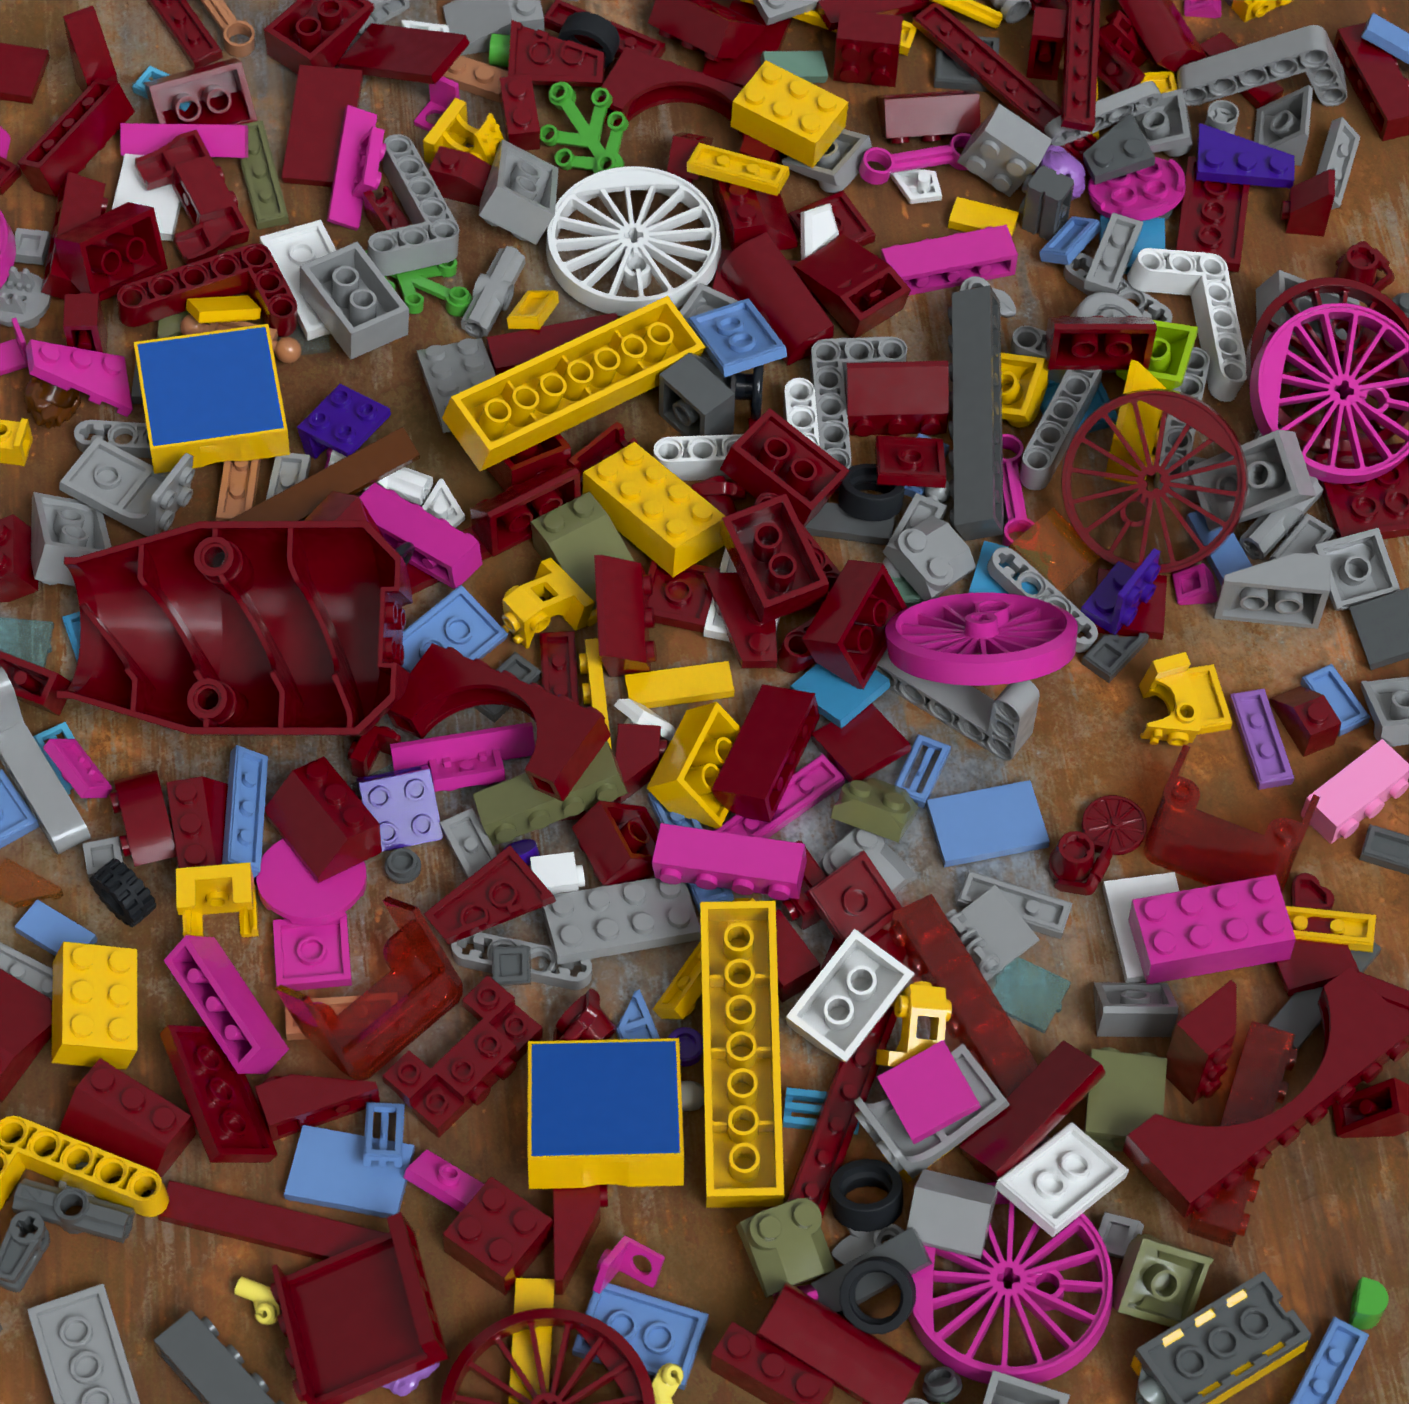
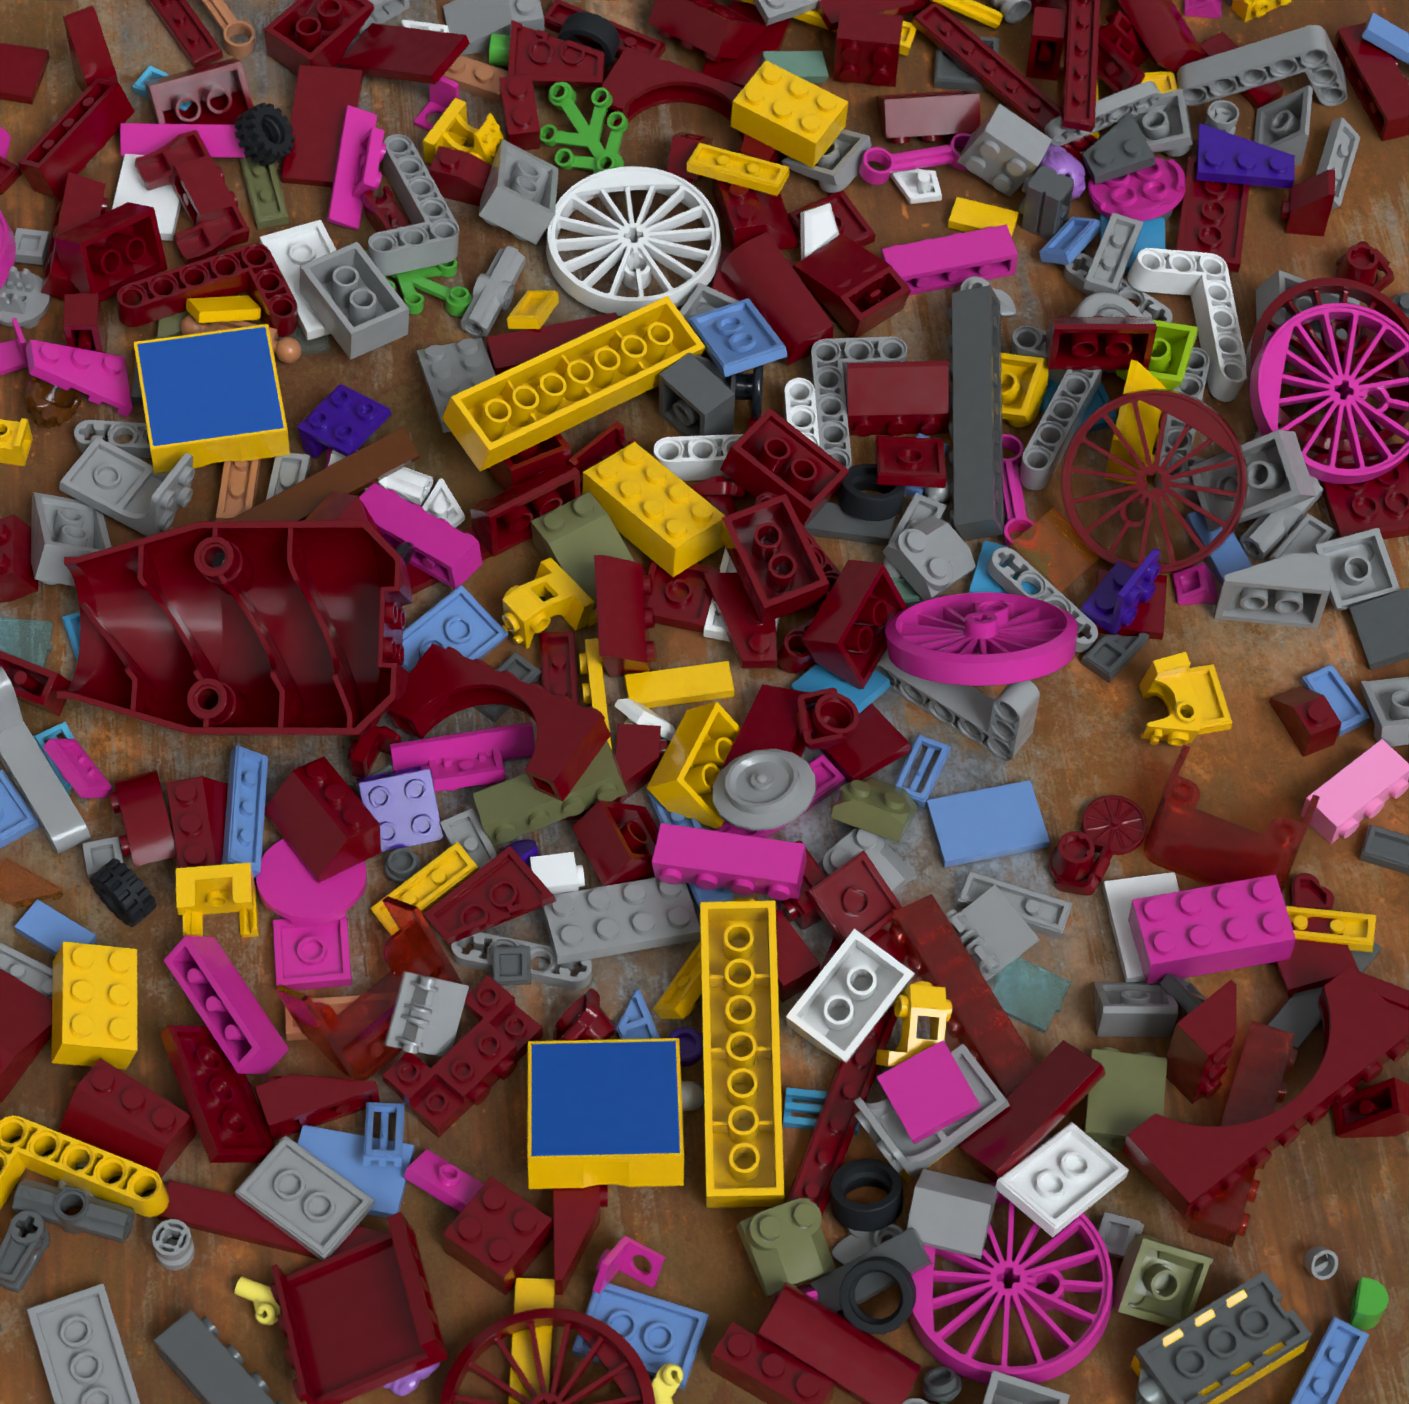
medium lavender tile [1229,689,1294,790] -> none
none -> light grey wheel [152,1219,195,1270]
none -> black tyre [234,102,295,166]
none -> light grey tile [235,1135,375,1260]
none -> yellow tile [370,841,479,939]
none -> light grey hinge [384,971,469,1057]
none -> light grey piece [713,749,816,831]
none -> dark red piece [796,688,859,750]
none -> dark grey tile [1160,973,1207,1014]
none -> light grey hinge [1303,1246,1338,1280]

